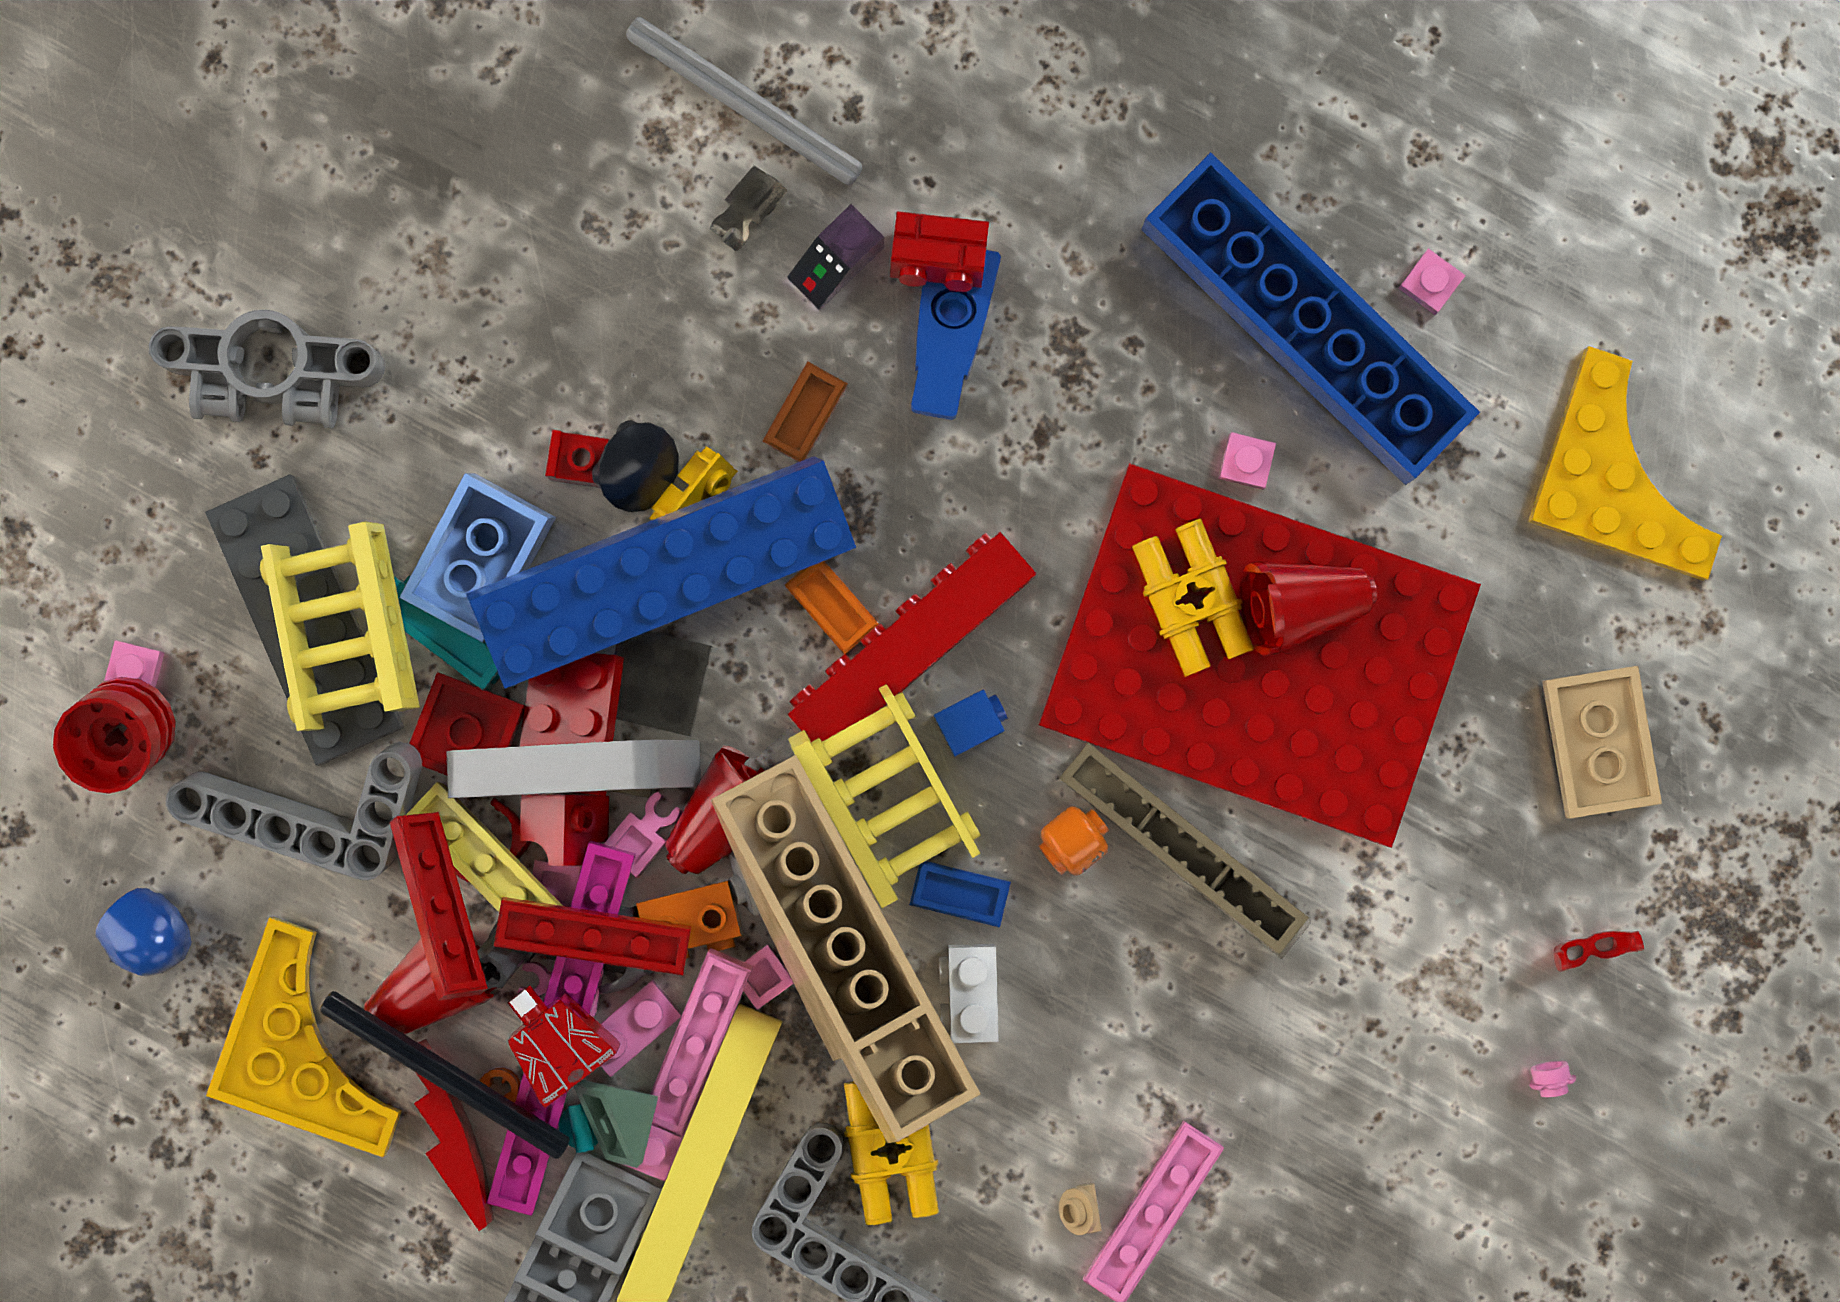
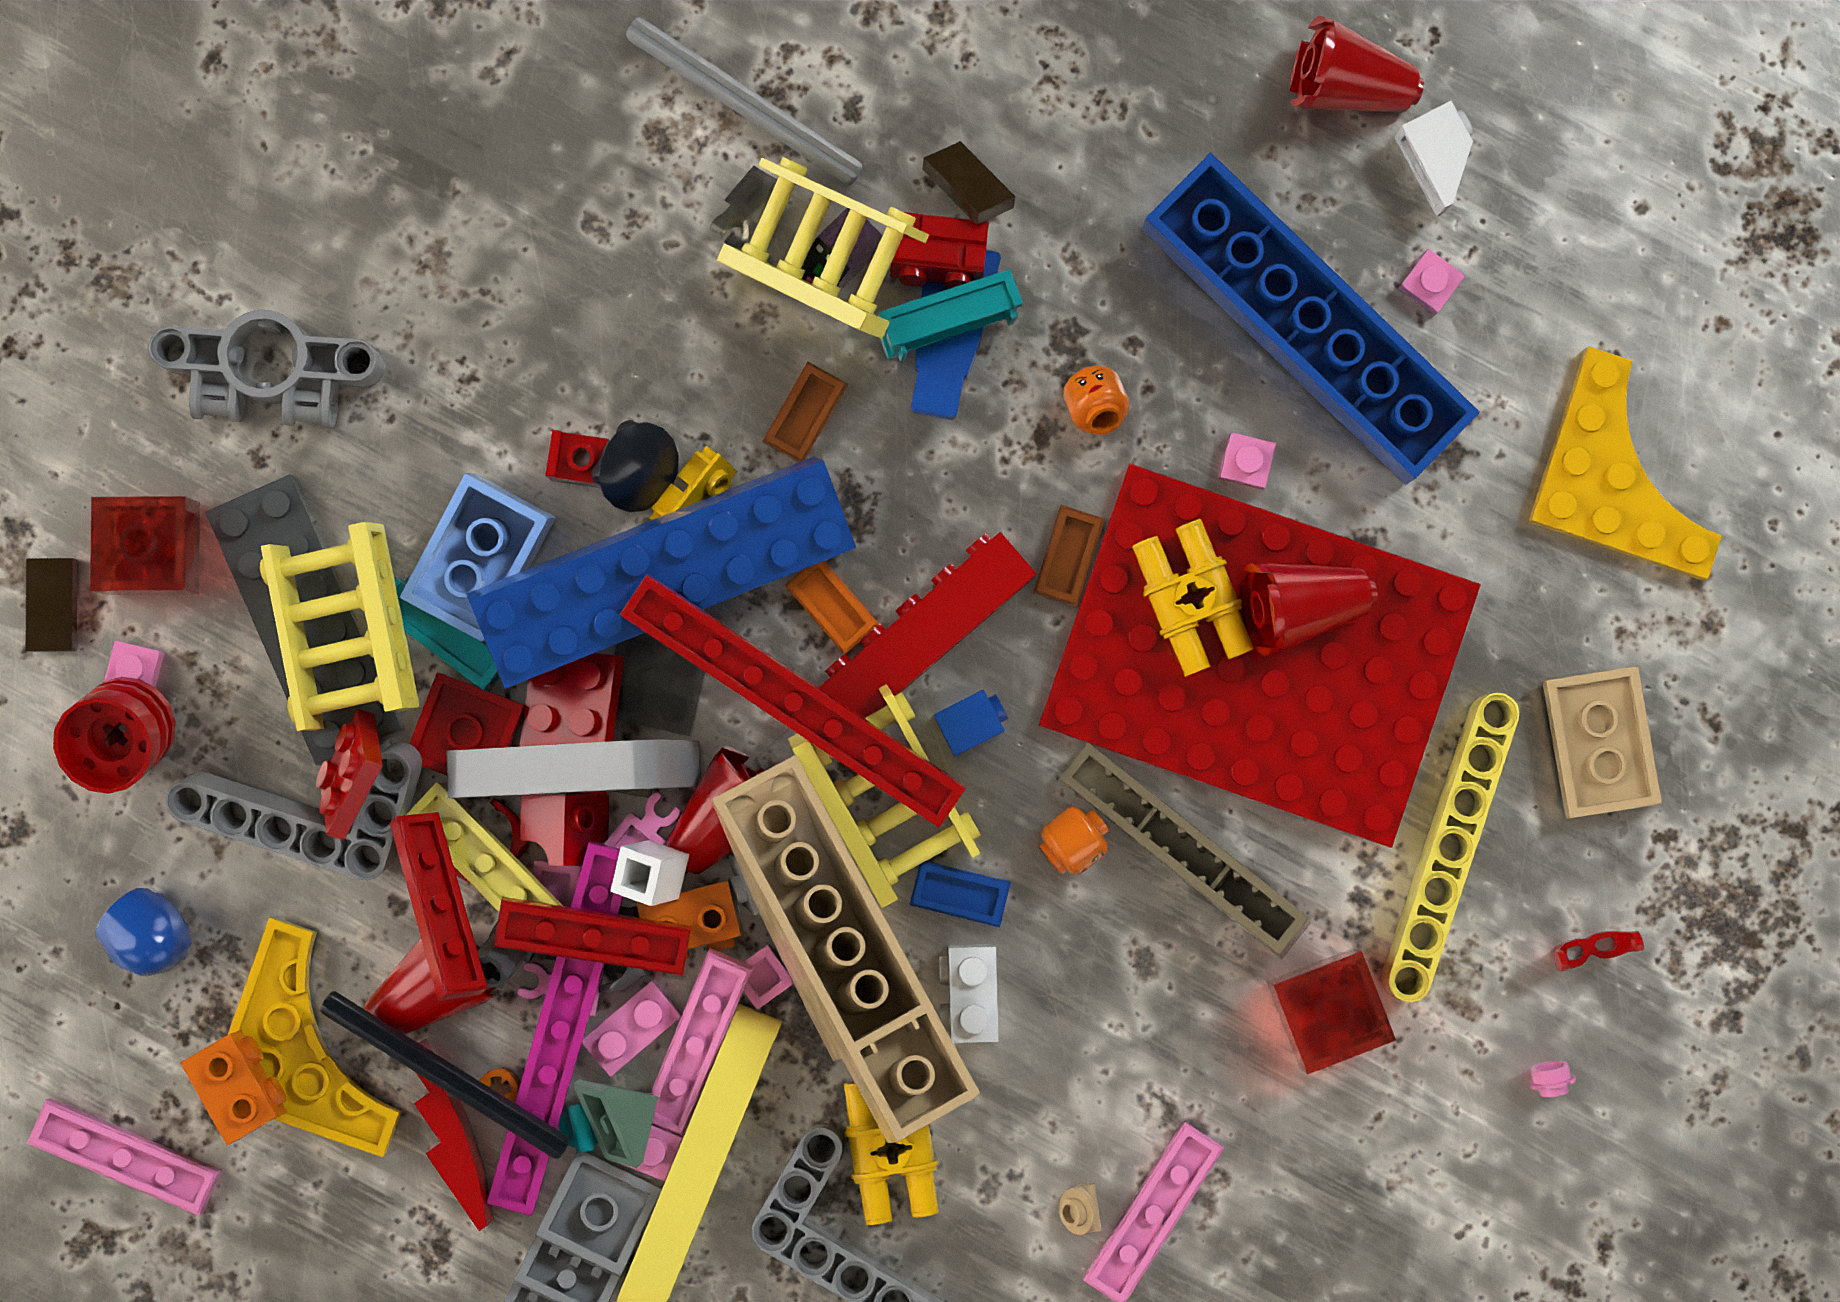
red torso [507,985,621,1108] -> none
none -> dark brown tile [25,558,77,652]
none -> bright pink tile [27,1098,222,1216]
none -> clear red brick [90,496,200,595]
none -> orange brick [180,1030,288,1146]
none -> red plate [316,709,383,840]
none -> white brick [611,840,689,906]
none -> red plate [620,574,966,828]
none -> light yellow fence [717,157,929,339]
none -> teal container [878,269,1023,361]
none -> dark brown tile [922,141,1016,225]
none -> dark orange tile [1033,505,1105,608]
none -> orange head [1063,365,1130,435]
none -> clear red brick [1266,948,1396,1074]
none -> red cone [1290,16,1424,112]
none -> light yellow beam [1381,693,1520,1003]
none -> white slope [1394,101,1473,217]

